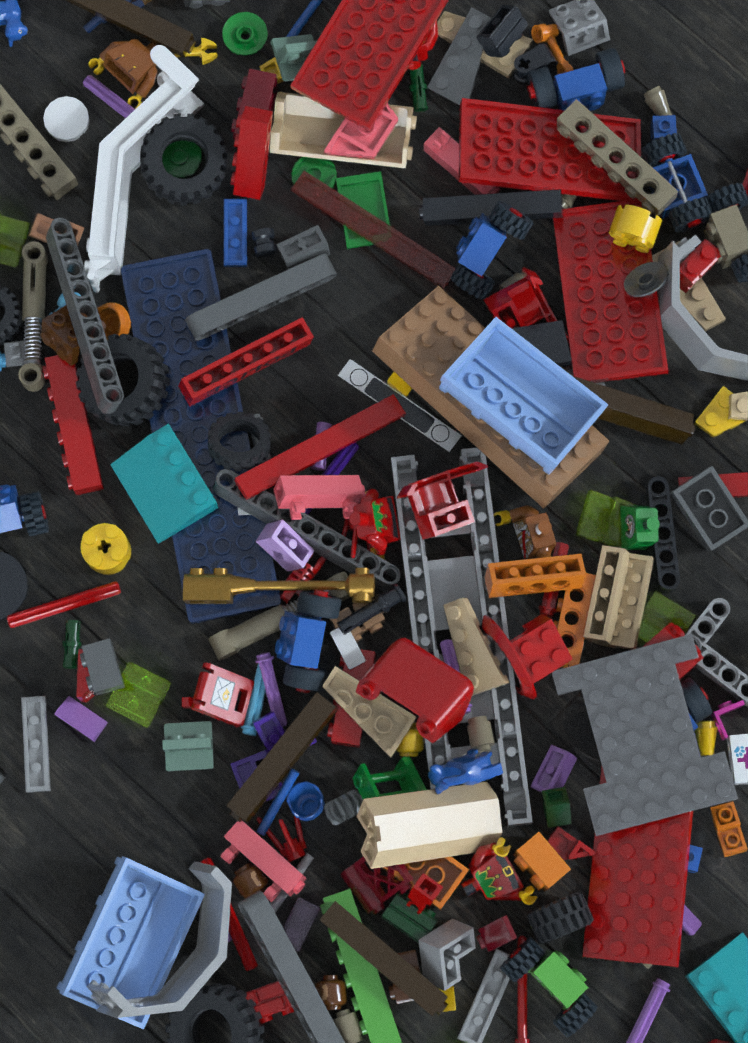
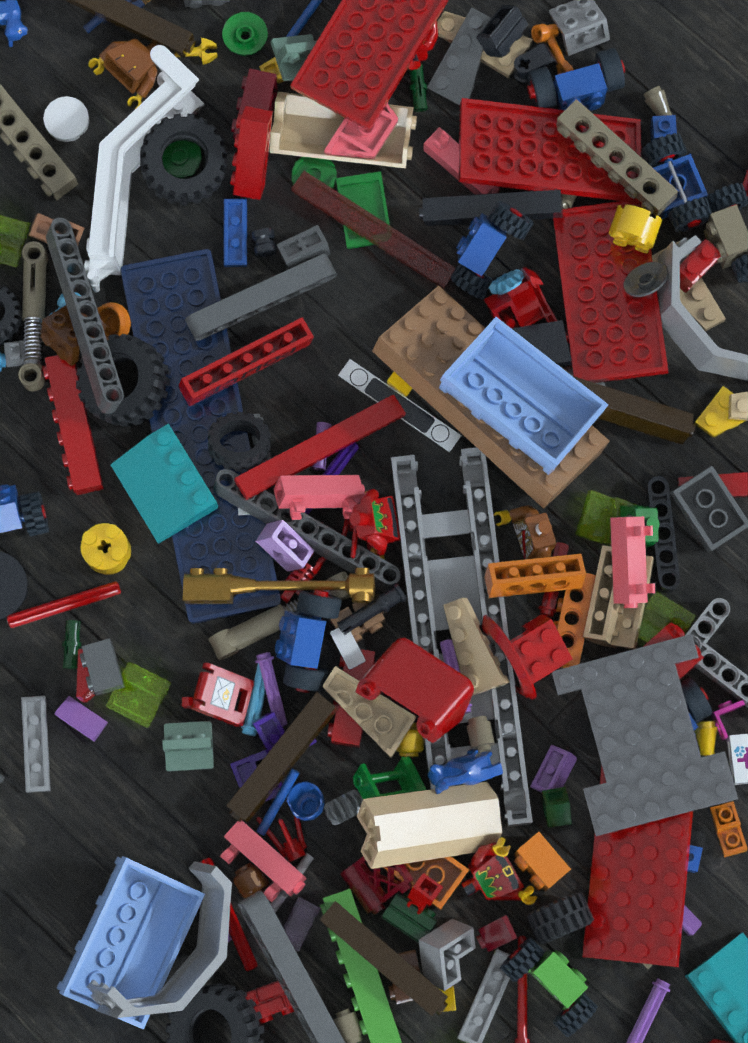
medium lavender axle [83,75,135,118] -> none
reddish brown head [315,975,347,1010] -> none
red piece [397,461,488,540] -> none
red slope [547,826,596,860] -> none
none -> medium azure gear [489,270,525,295]
none -> coral brick [610,516,655,608]

